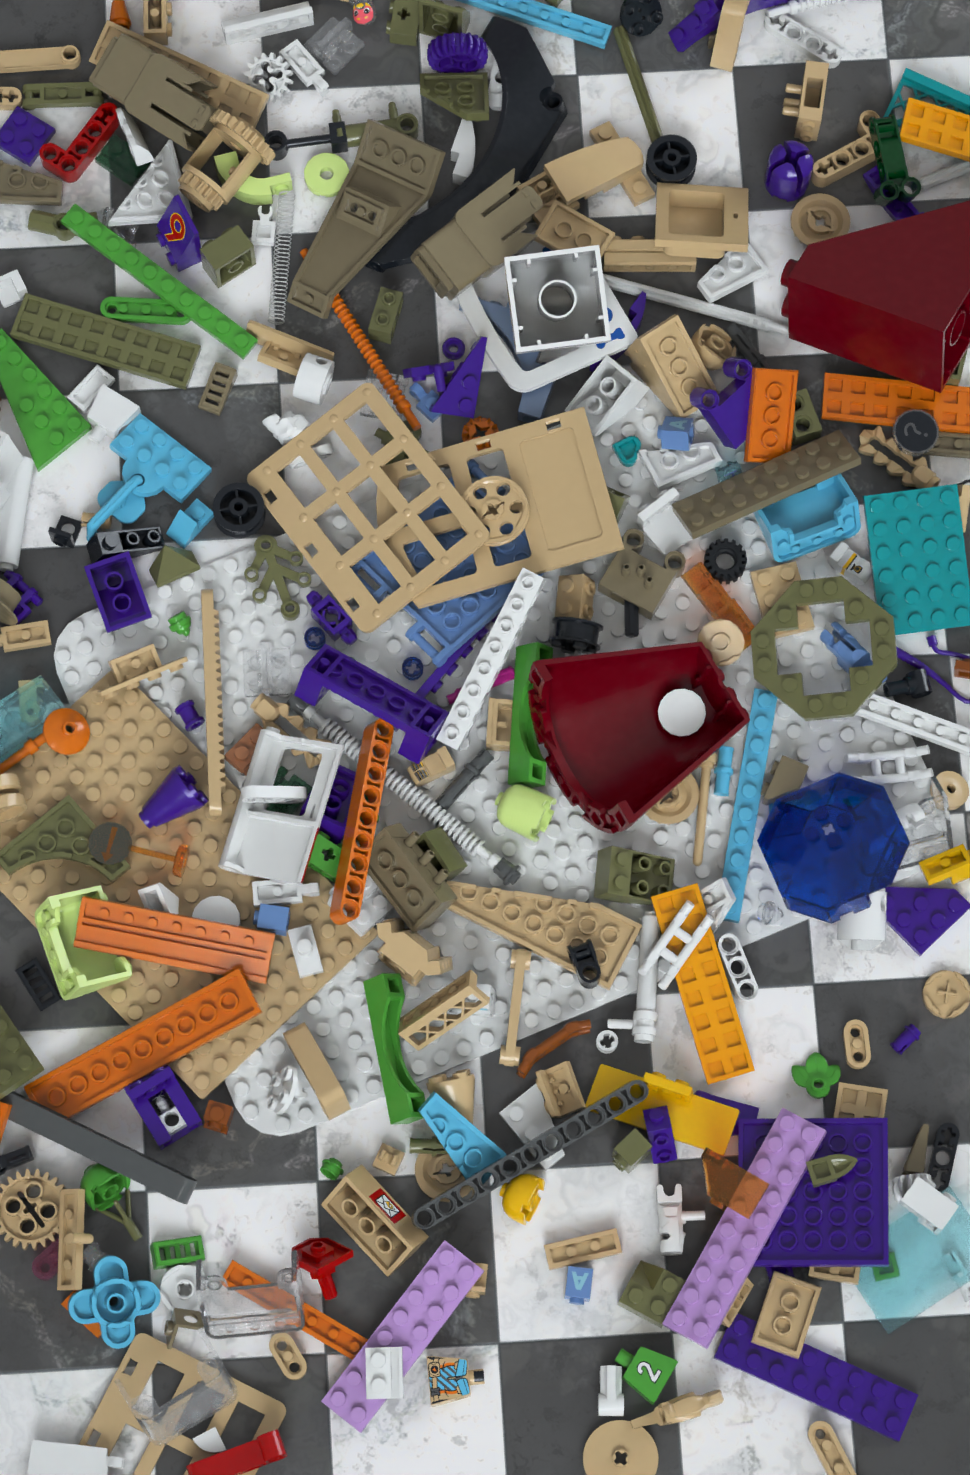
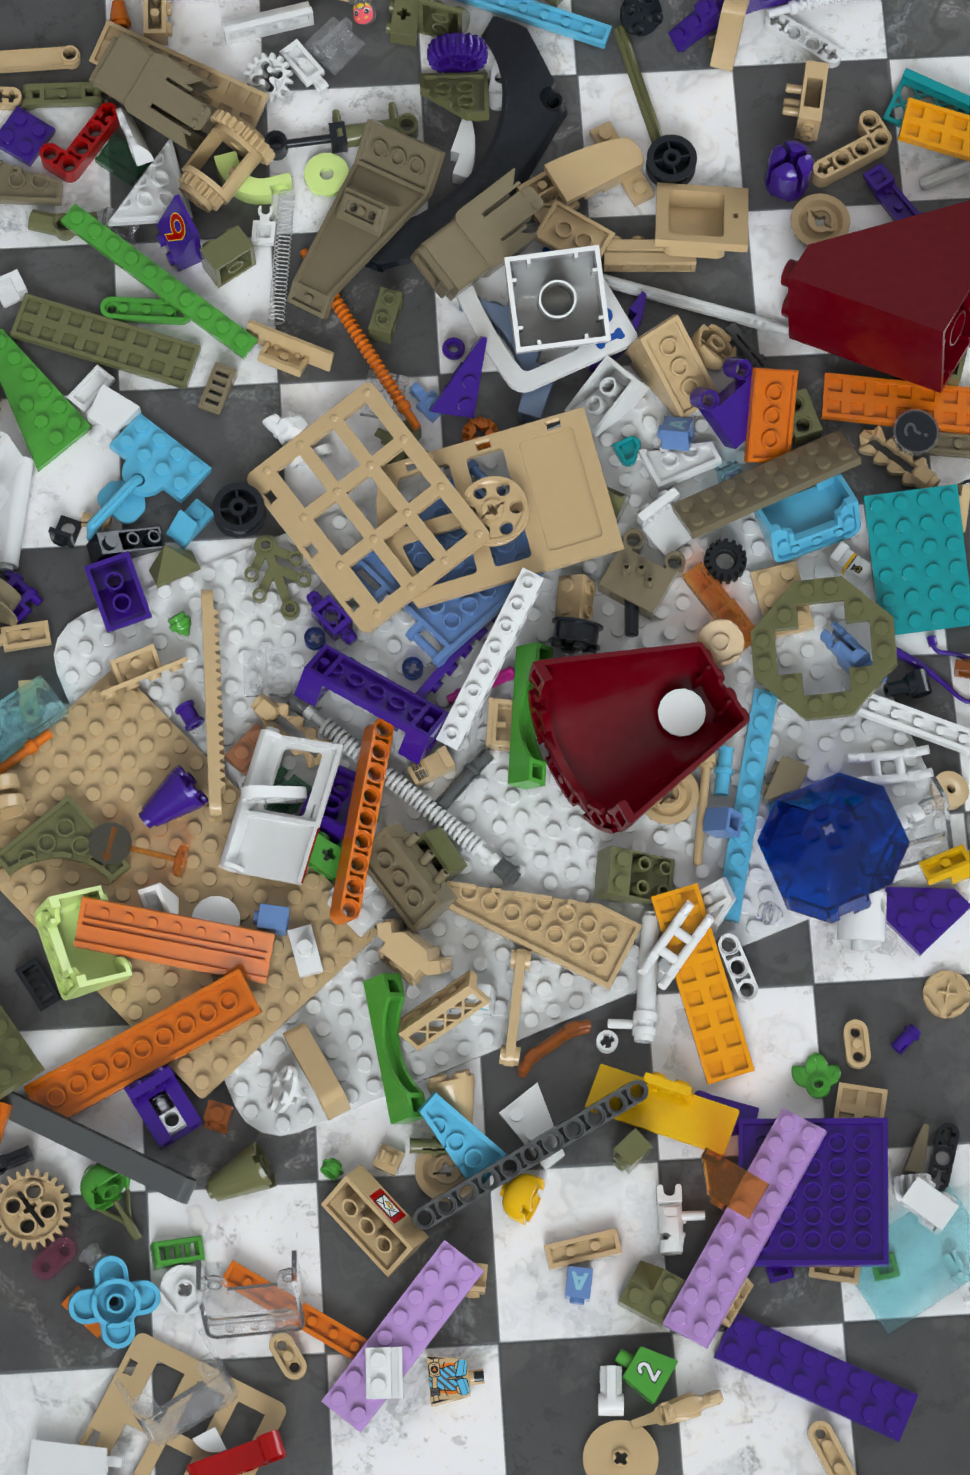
orange dish [43,708,90,755] -> none
tan plate [57,1189,94,1291] -> none
dark tan bracket [164,1308,204,1349] -> none
white plate [252,880,320,908] -> none
red piece [291,1238,354,1300] -> none
white piece [293,353,335,405] -> none
dark purple plate [403,361,455,392] -> none
yellowish green cylinder [495,784,556,842] -> none
tan bracket [535,1061,586,1118] -> none
black piece [566,939,601,989] -> none
dark purple bracket [643,1105,677,1164] -> none
white wing [697,243,768,304] -> none
tan tile [751,1271,822,1359] -> none
olive plate [806,1154,858,1188] -> none
dark green piece [869,114,921,206] -> none
none -> olive cone [205,1142,277,1201]
none -> medium blue brick [702,807,743,838]

